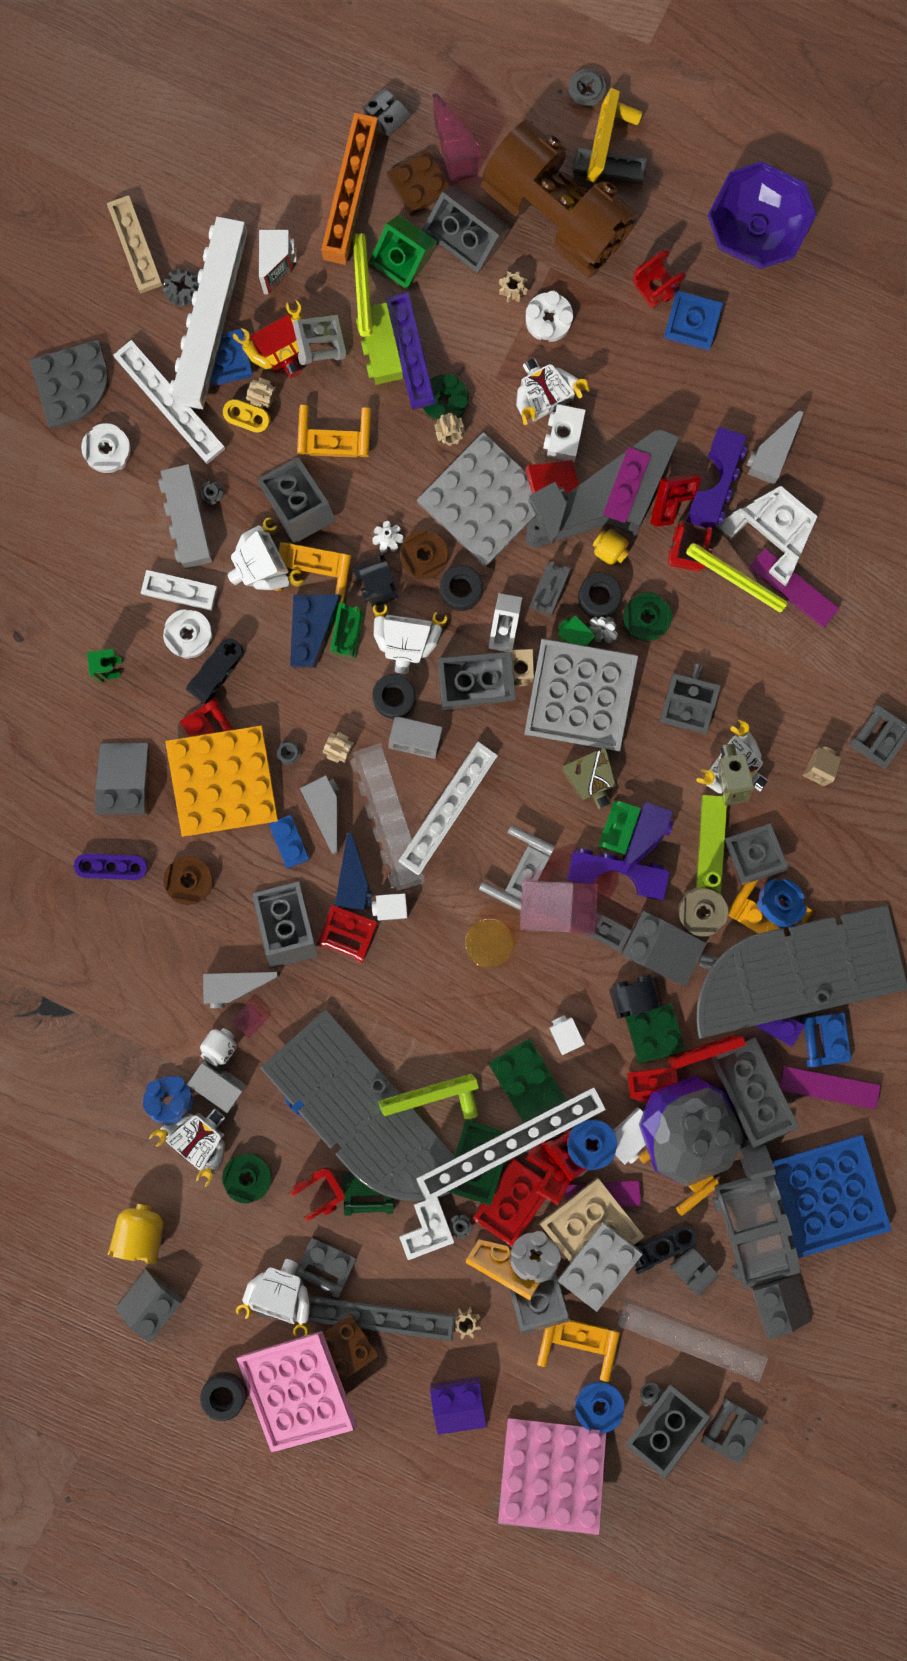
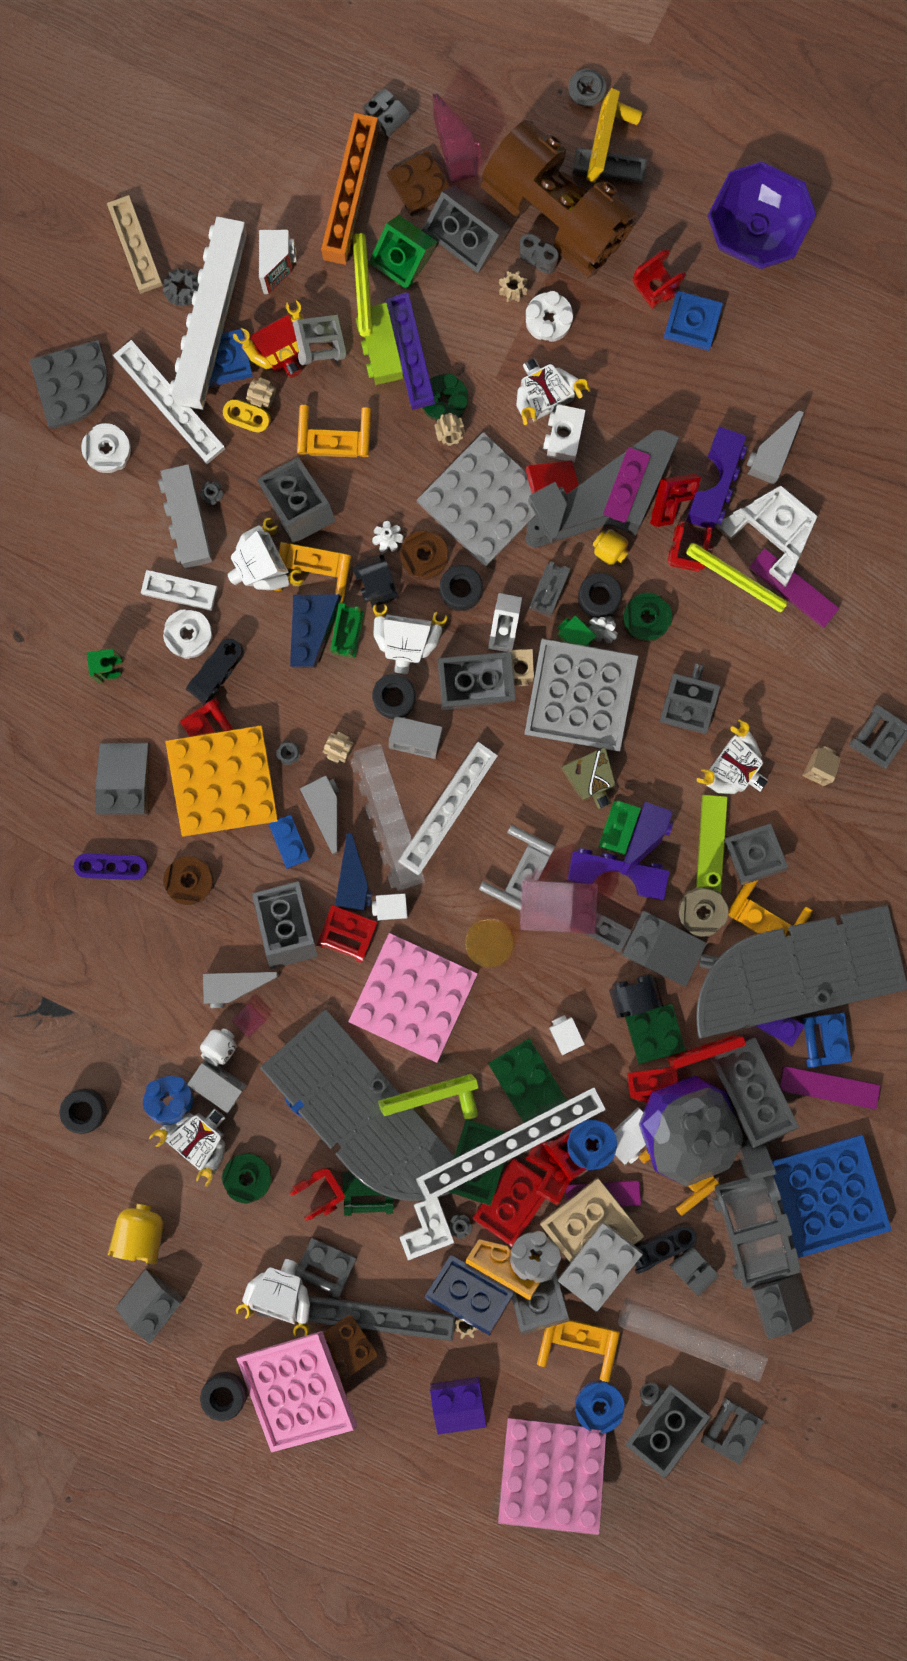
olive torso [717,744,754,806] -> none
blue plate [757,879,807,929] -> none
none -> black tyre [59,1088,107,1134]
none -> bright pink plate [348,933,478,1063]
none -> dark blue plate [425,1255,515,1336]
none -> dark grey piece [519,234,558,274]

